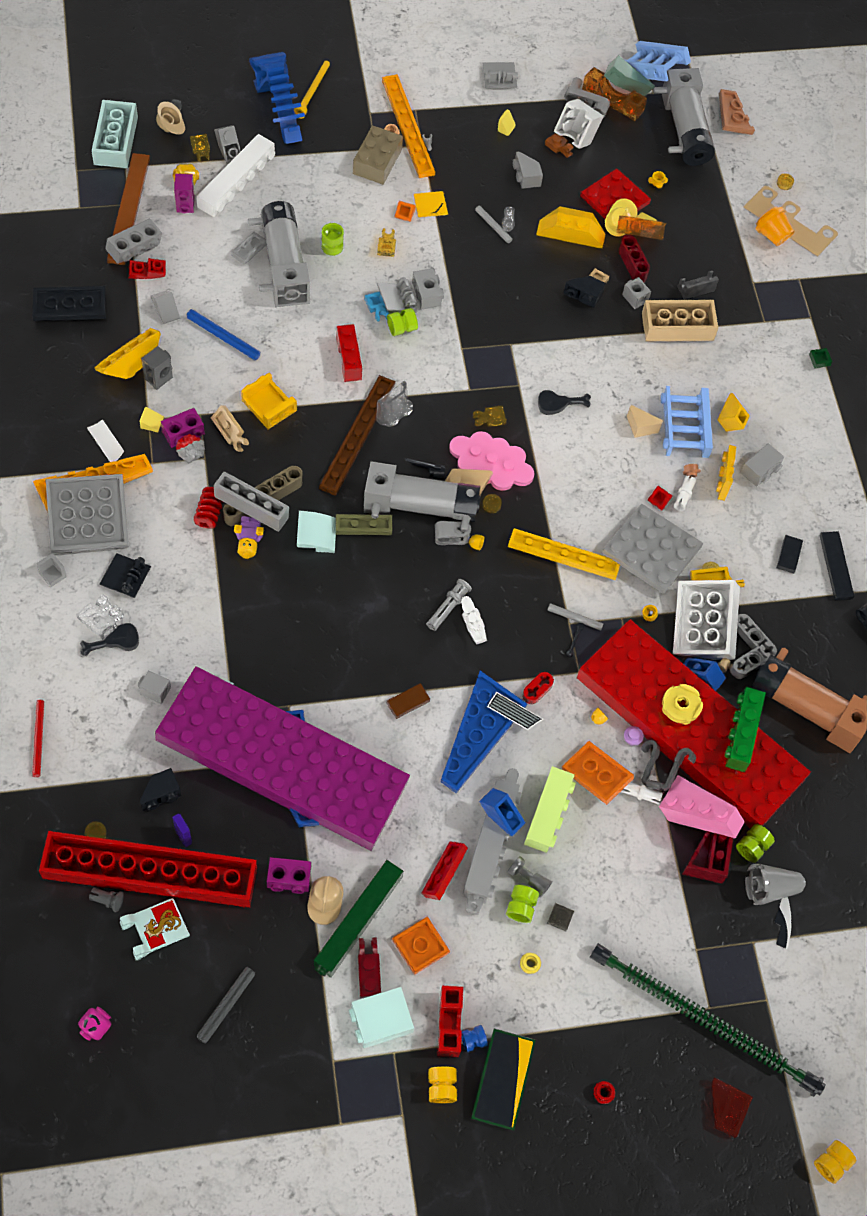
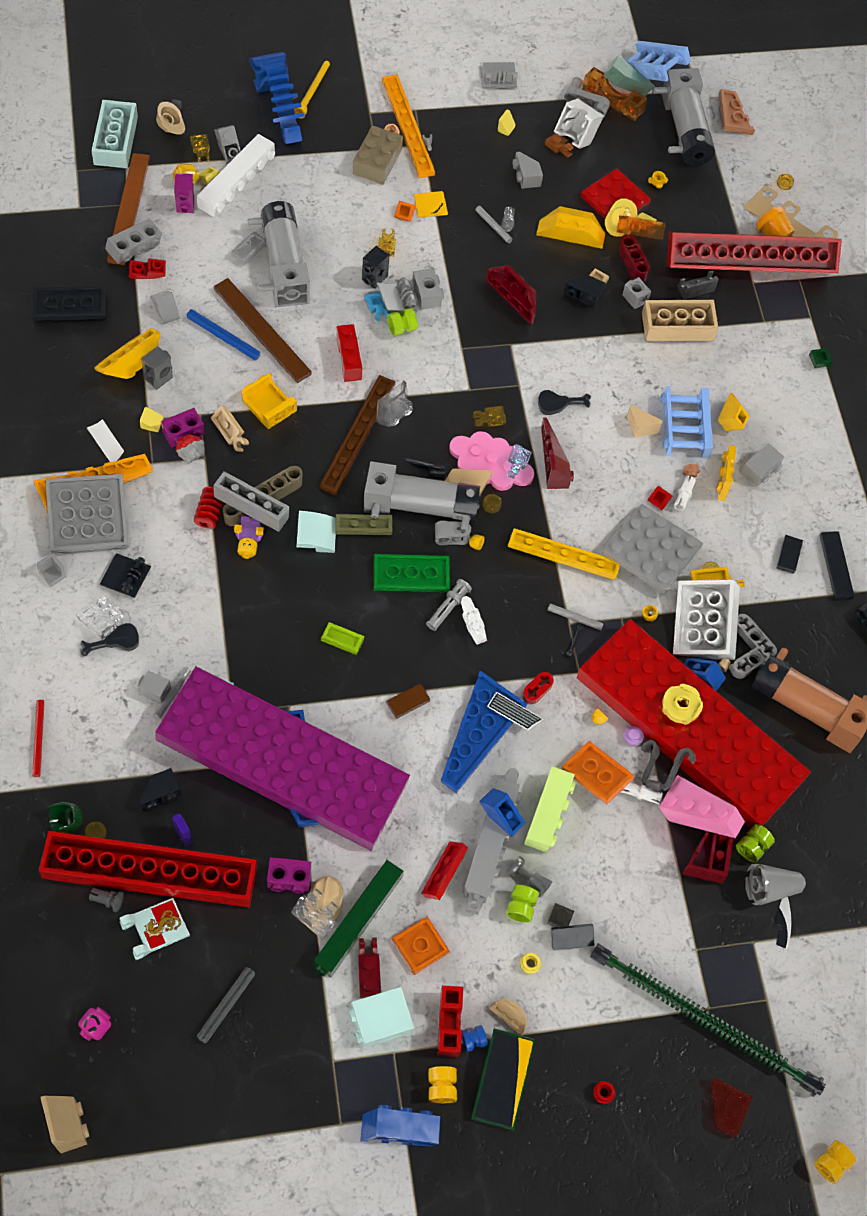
lime wheel [321,223,344,256] -> none
green brick [725,687,766,772] -> none
none -> tan slope [41,1096,89,1153]
none -> dark green hair [49,802,83,834]
none -> light grey bar [153,667,191,719]
none -> light yellow slope [199,167,220,186]
none -> reddish brown tile [214,278,312,384]
none -> clear plate [291,888,338,940]
none -> lime tile [321,622,364,655]
none -> wedge [361,1105,440,1147]
none -> black brick [362,246,390,289]
none -> green tile [374,554,450,592]
none -> dark red wedge [486,265,537,325]
none -> tan plate [489,999,527,1036]
none -> clear light blue plate [507,444,532,479]
none -> dark red wedge [541,417,574,489]
none -> tile [551,923,595,950]
none -> brick [667,232,842,274]

